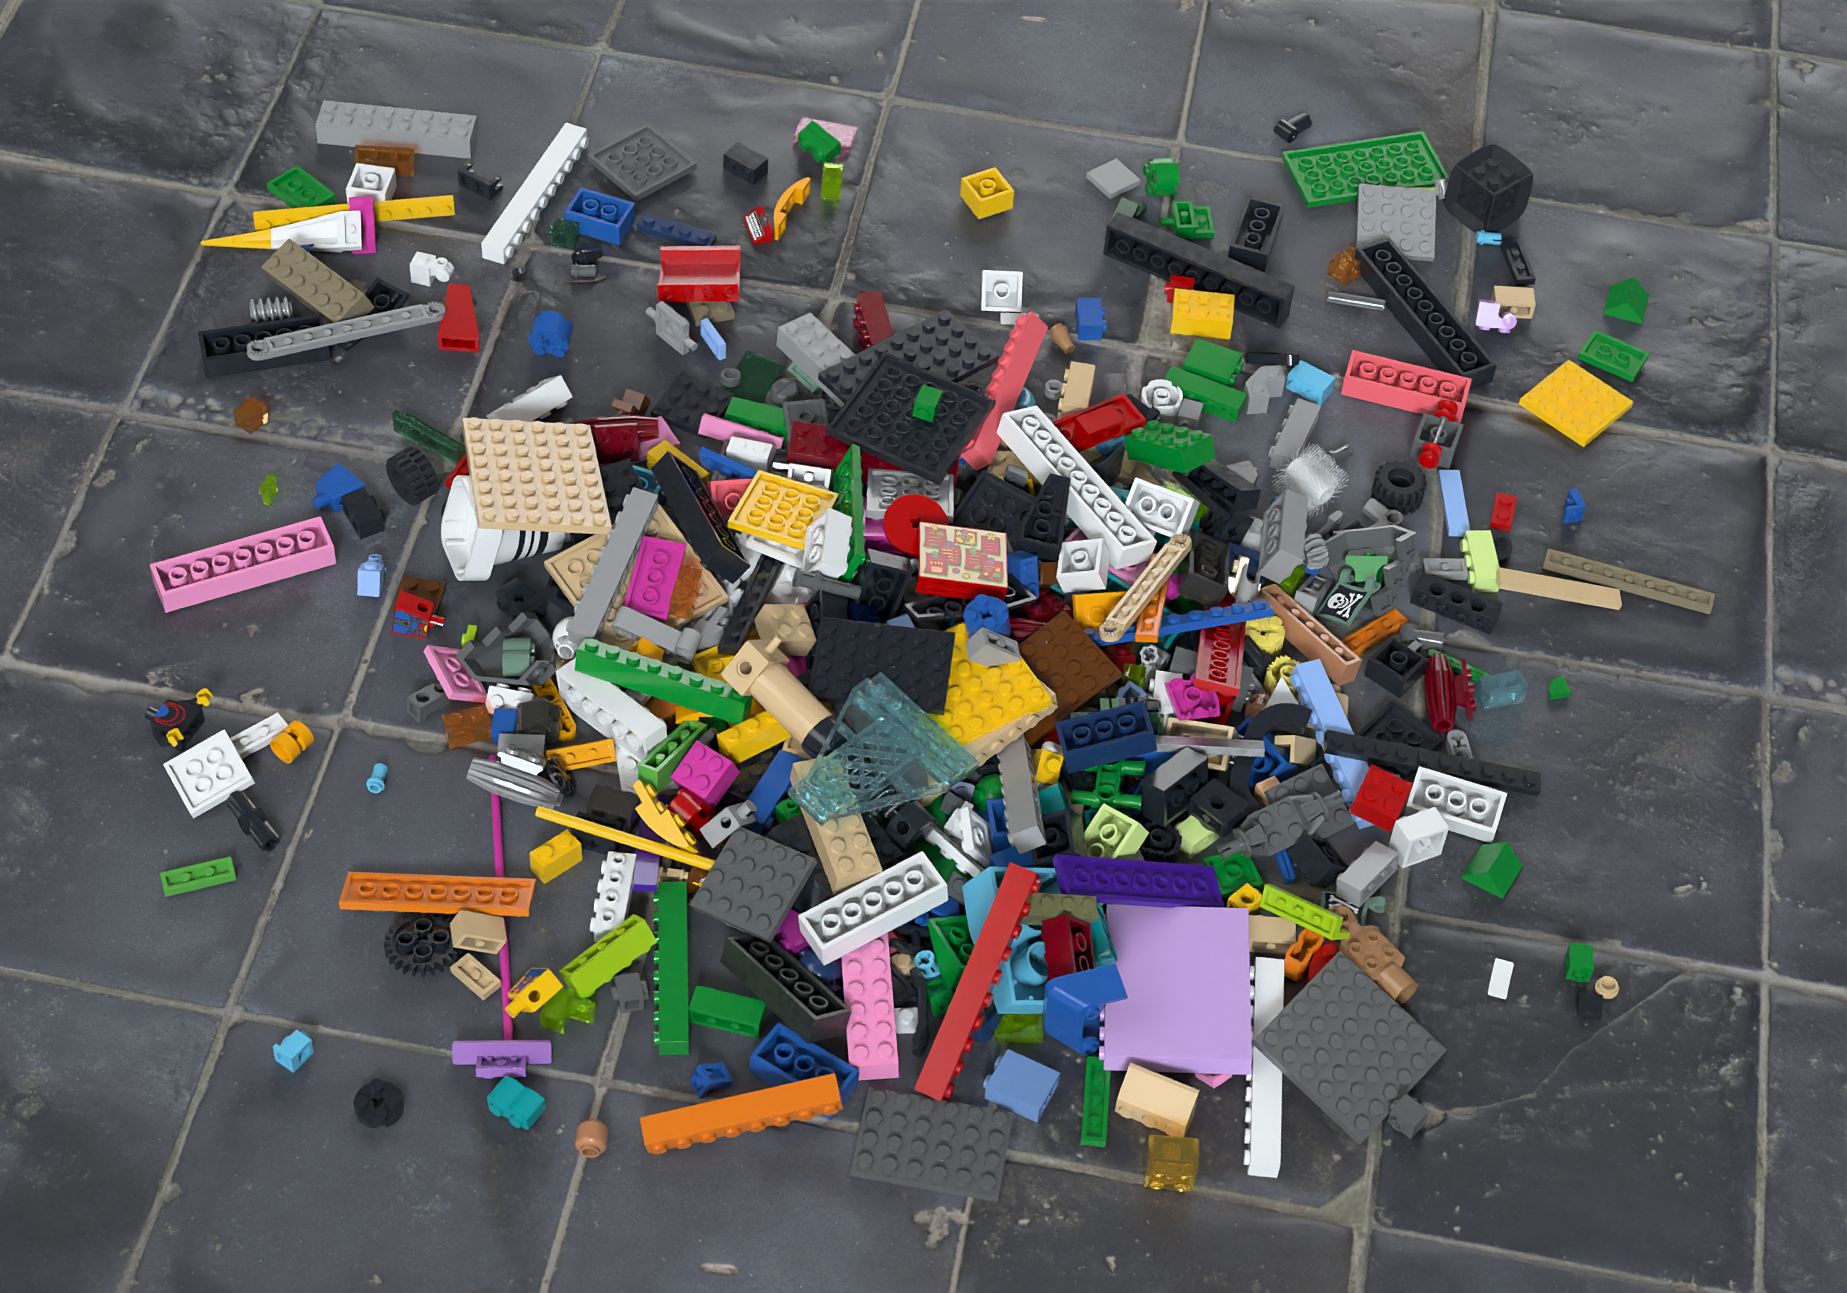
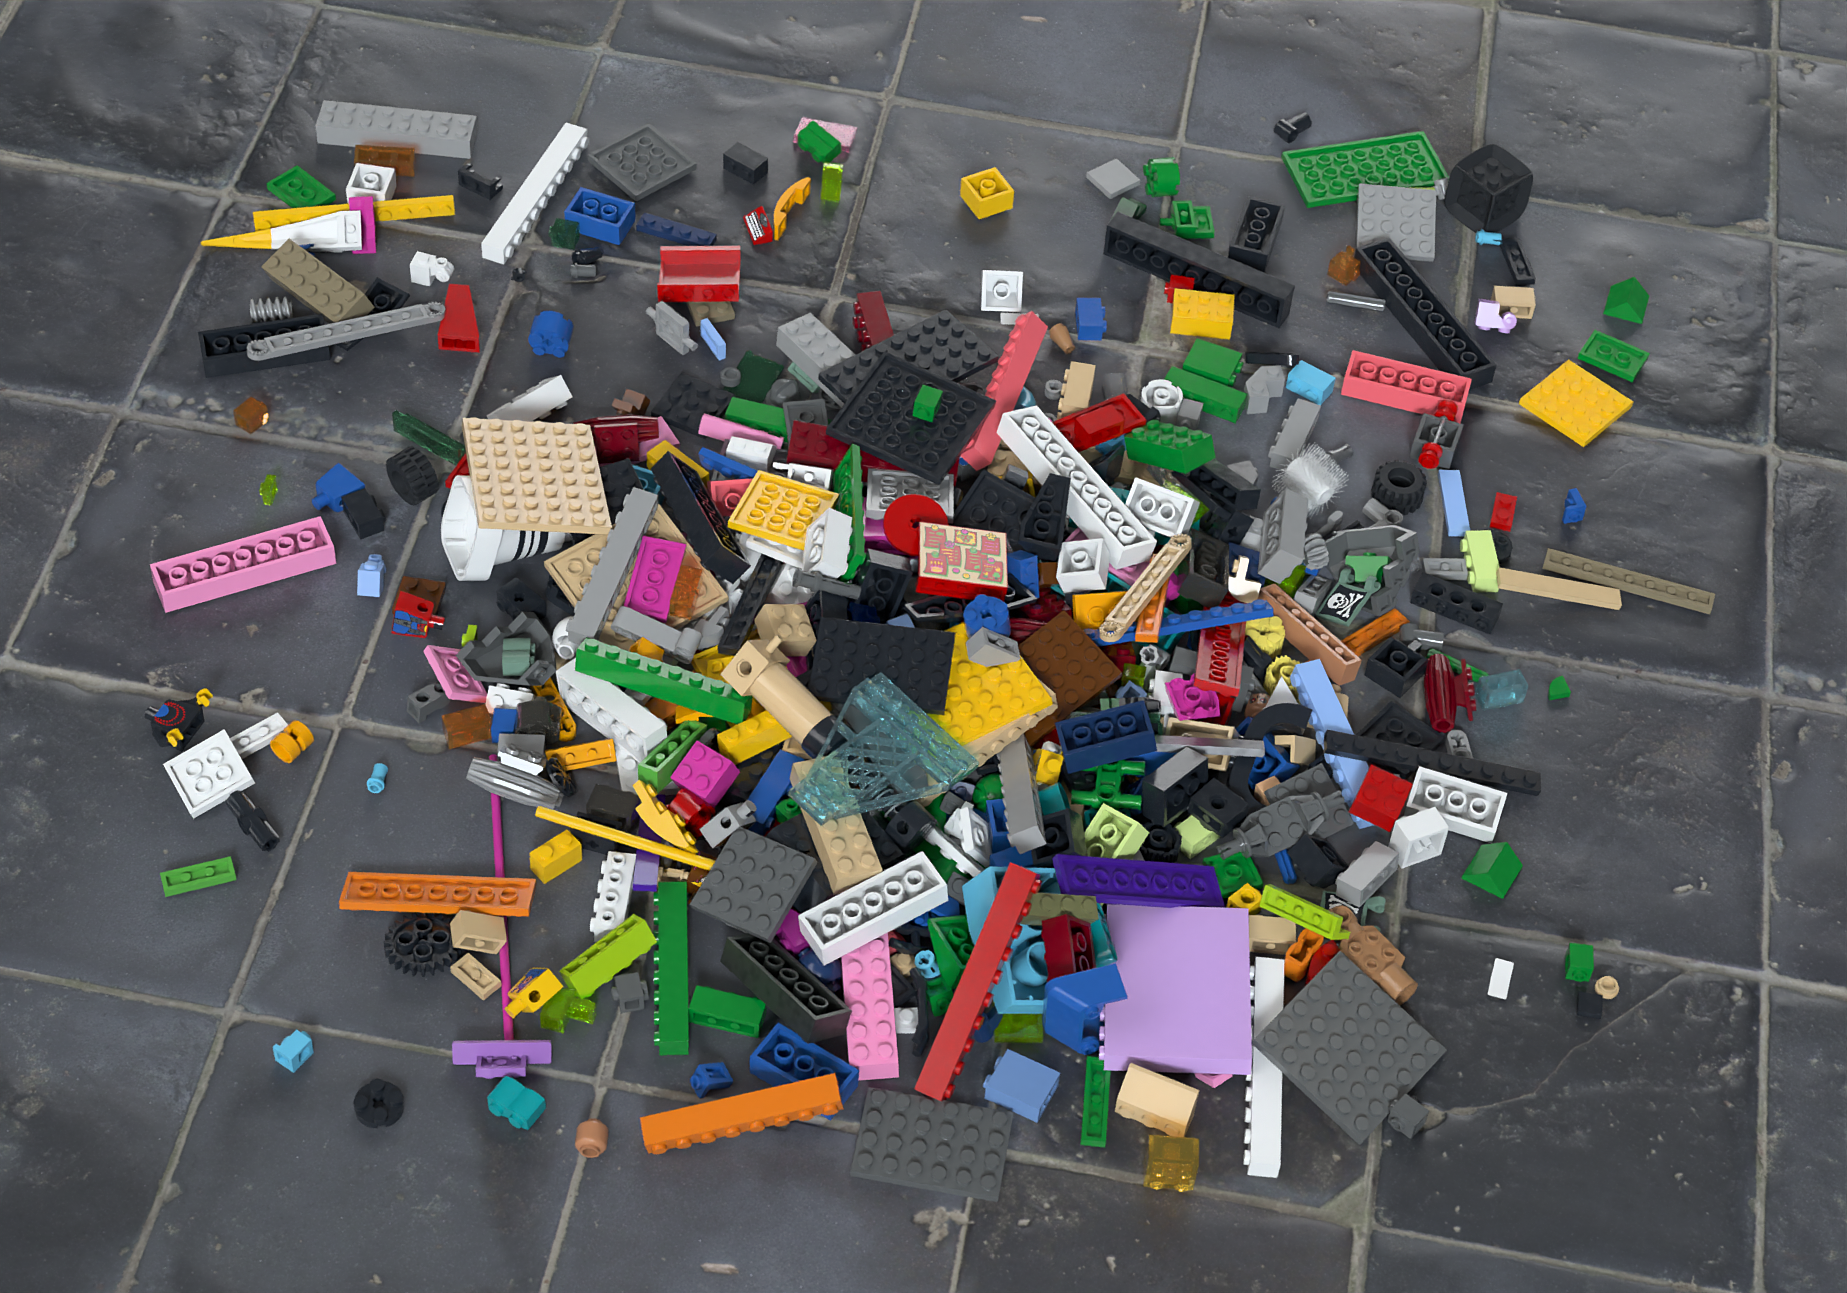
light grey piece [1235,564,1261,604] -> none

